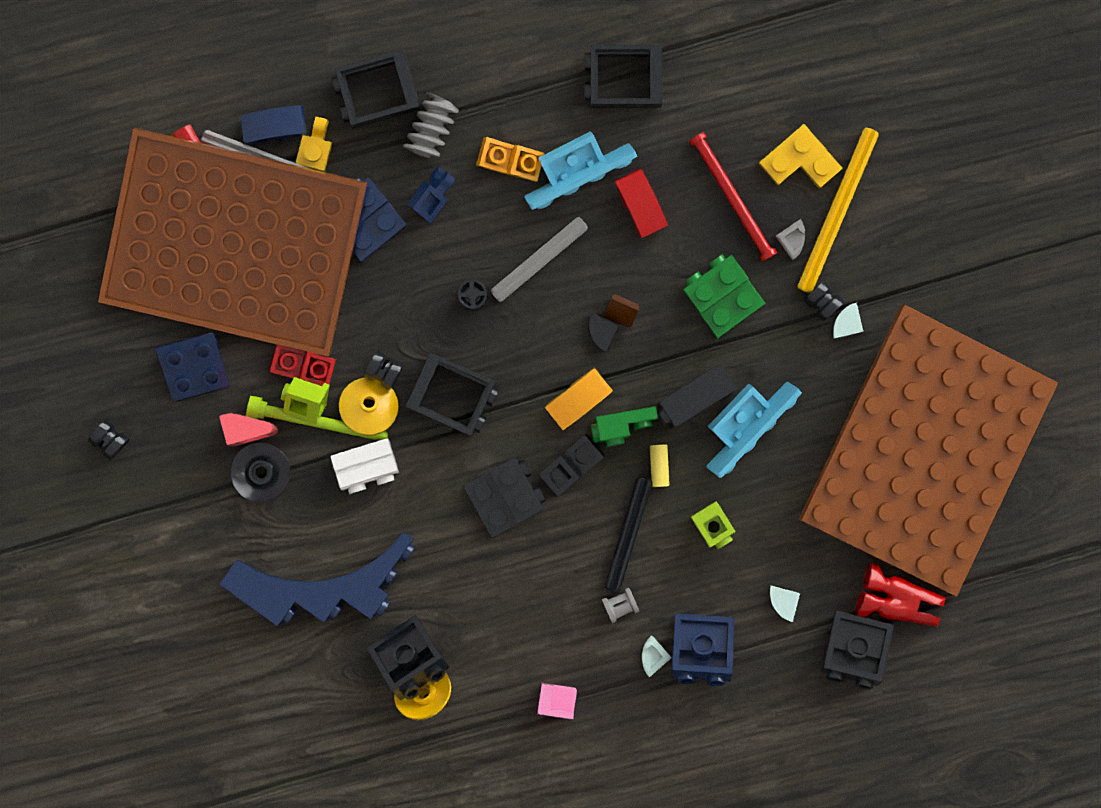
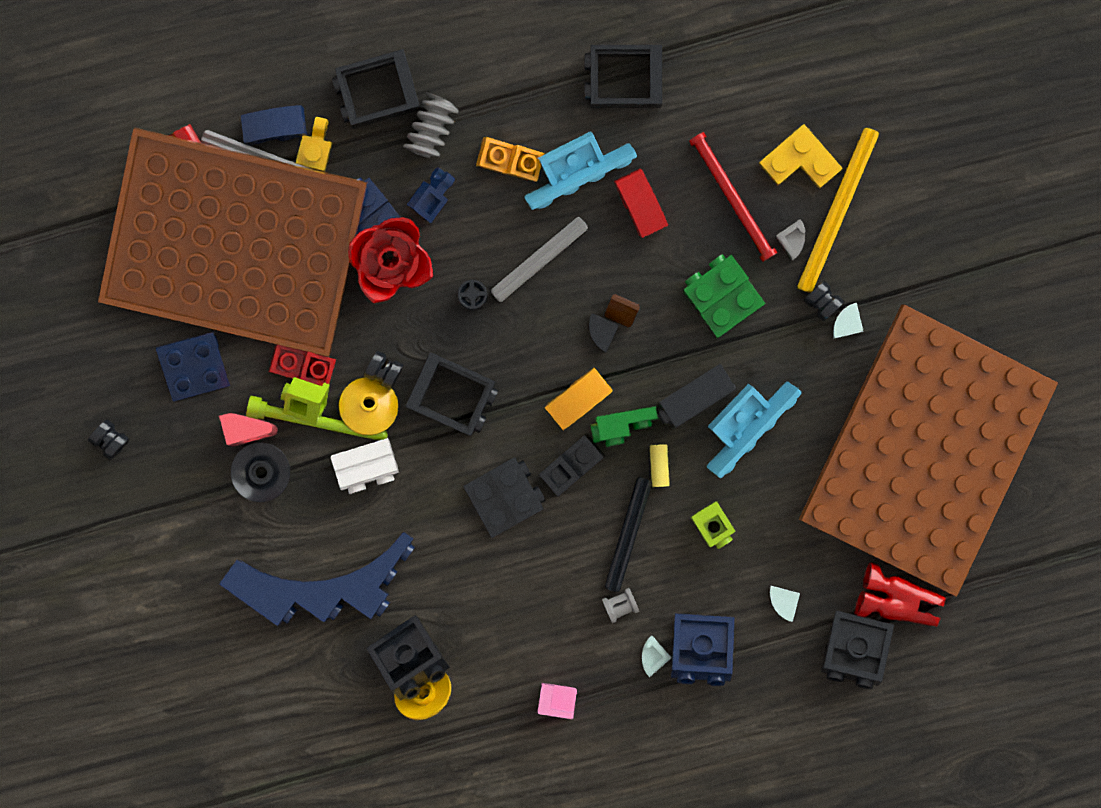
none -> red brick [348,217,433,303]

